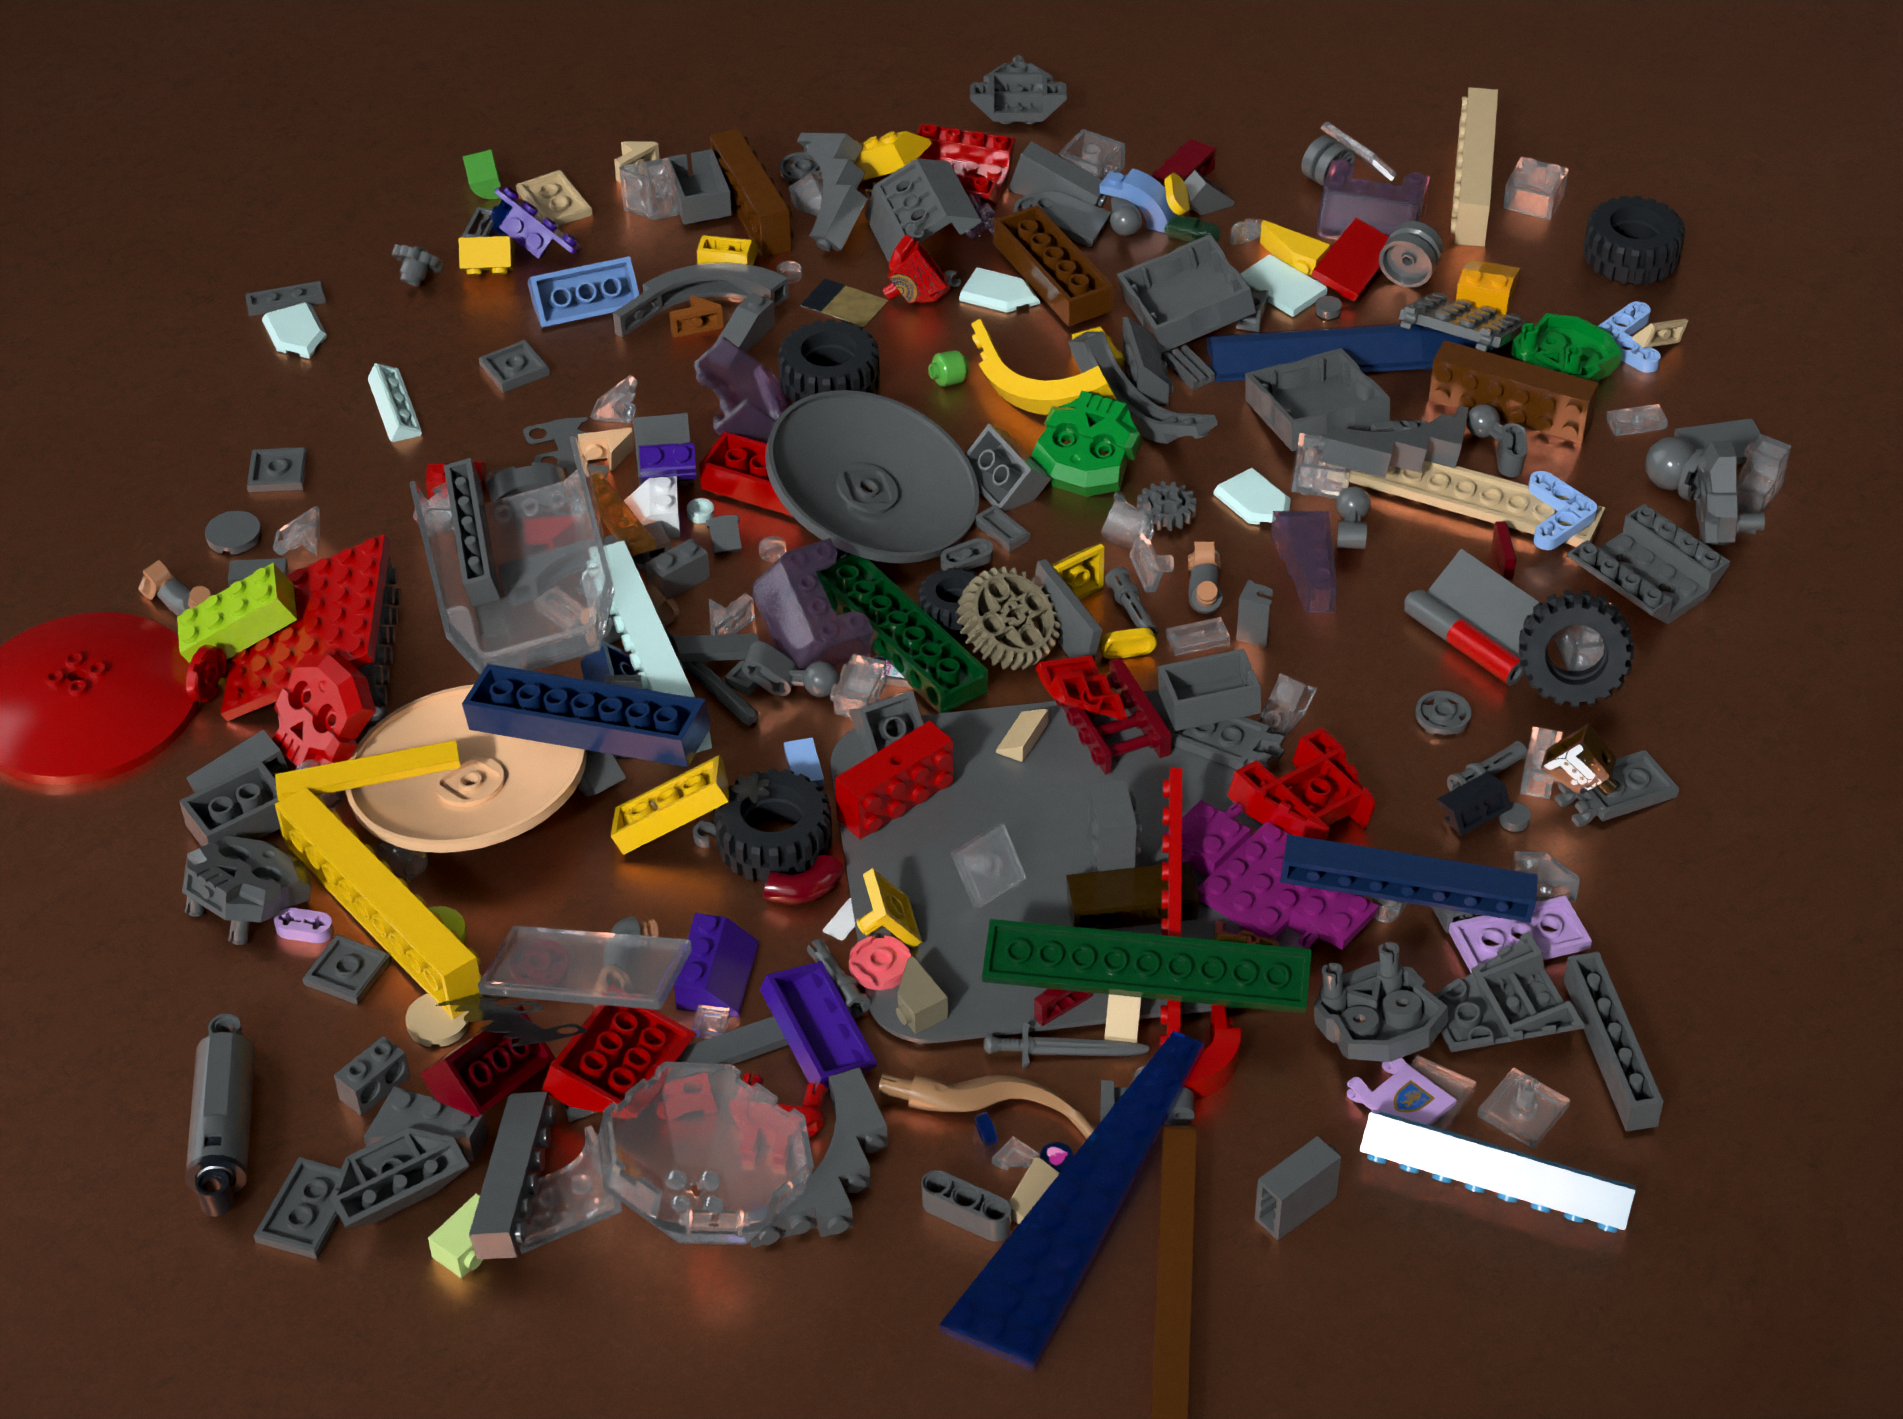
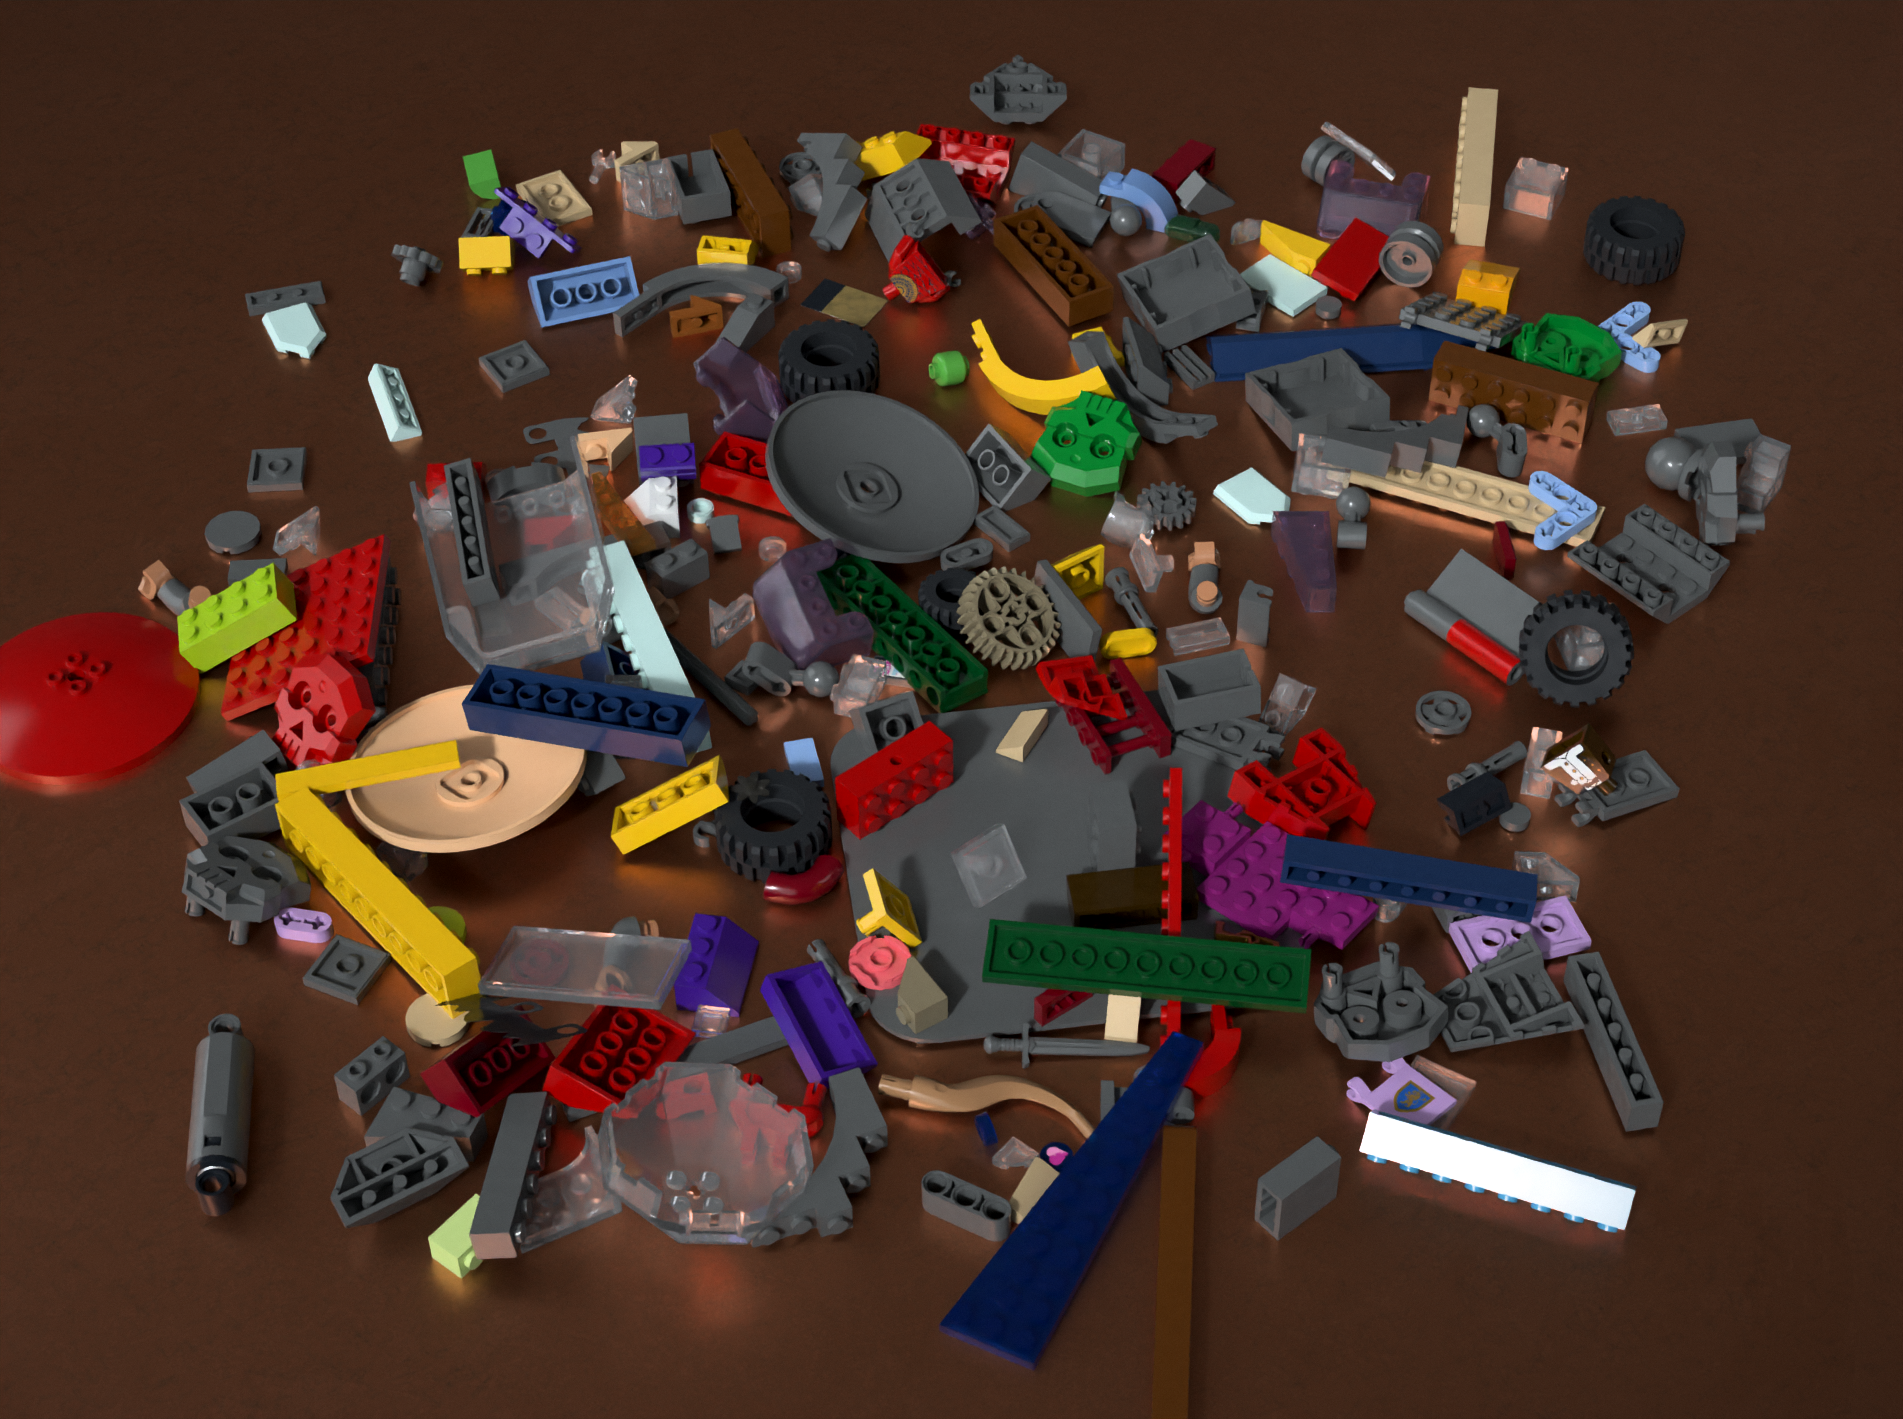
red tile [186,644,226,703] -> none
dark grey tile [253,1157,341,1259] -> none
dark grey tile [672,634,760,662] -> none
white sticker [823,898,855,940] -> none
light aqua tile [959,267,1040,313] -> none
yellow tile [1165,173,1190,216] -> none
clear tile [1477,1067,1570,1149] -> none
none -> clear bar [589,149,616,184]

